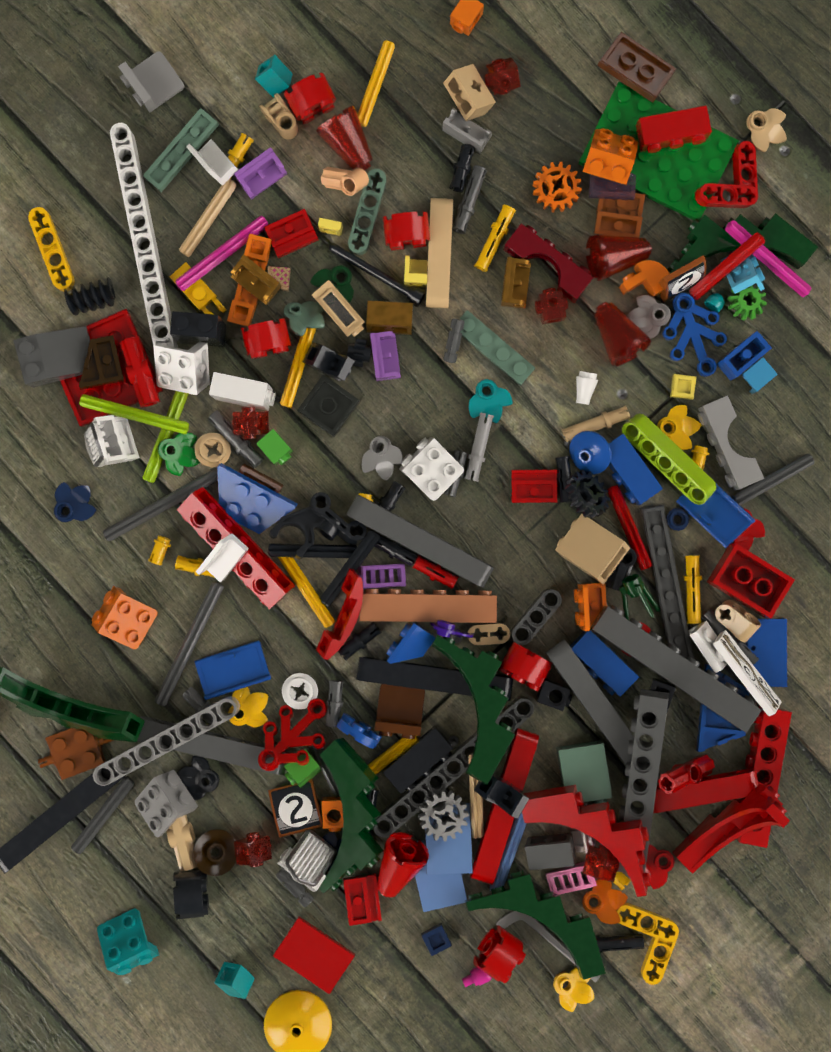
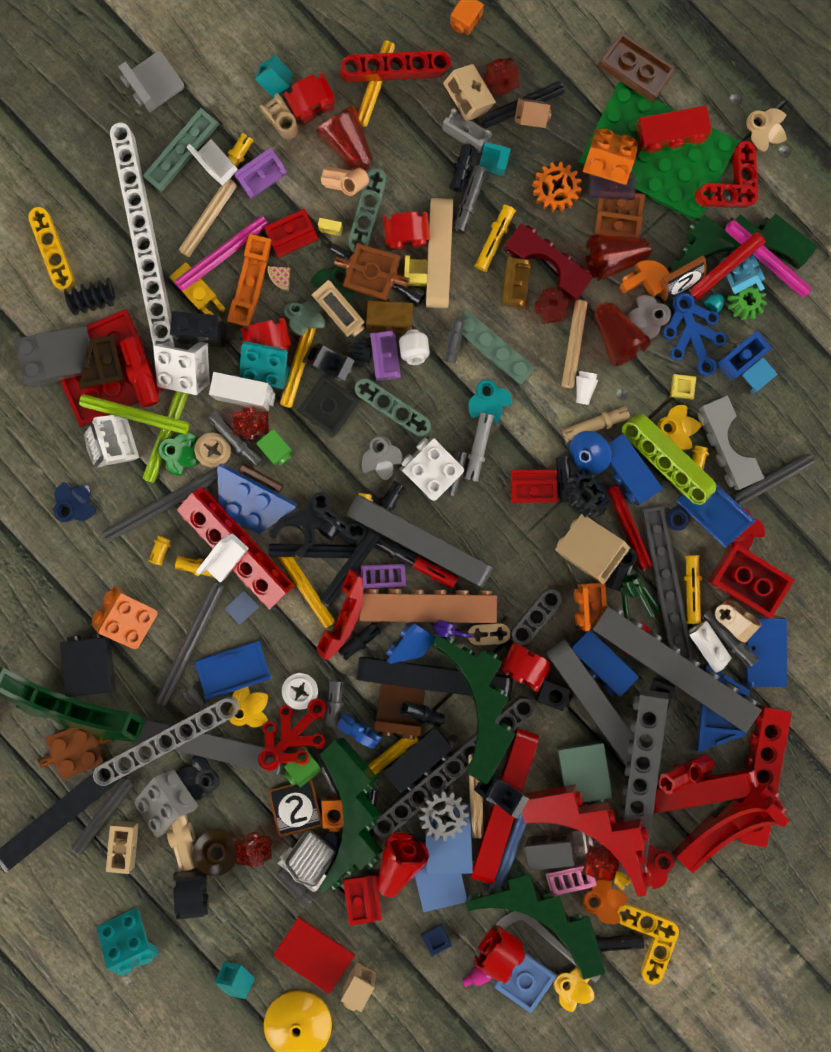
pearl gold hinge [231,254,282,305] -> none
white tile [713,630,782,716] -> none
none -> black brick [60,633,116,697]
none -> tan brick [106,820,139,874]
none -> sand blue sticker [225,591,259,625]
none -> teal bracket [239,341,290,389]
none -> dark orange plate [334,243,410,301]
none -> red beam [339,50,451,82]
none -> tan brick [341,962,376,1012]
none -> sand green beam [355,379,431,437]
none -> white head [399,329,430,365]
none -> black pin [400,700,445,727]
none -> teal panel [479,142,511,177]
none -> black axle [481,81,565,128]
none -> medium blue plate [493,950,557,1013]
none -> medium nougat brick [514,98,551,128]
none -> tan axle [562,300,588,389]

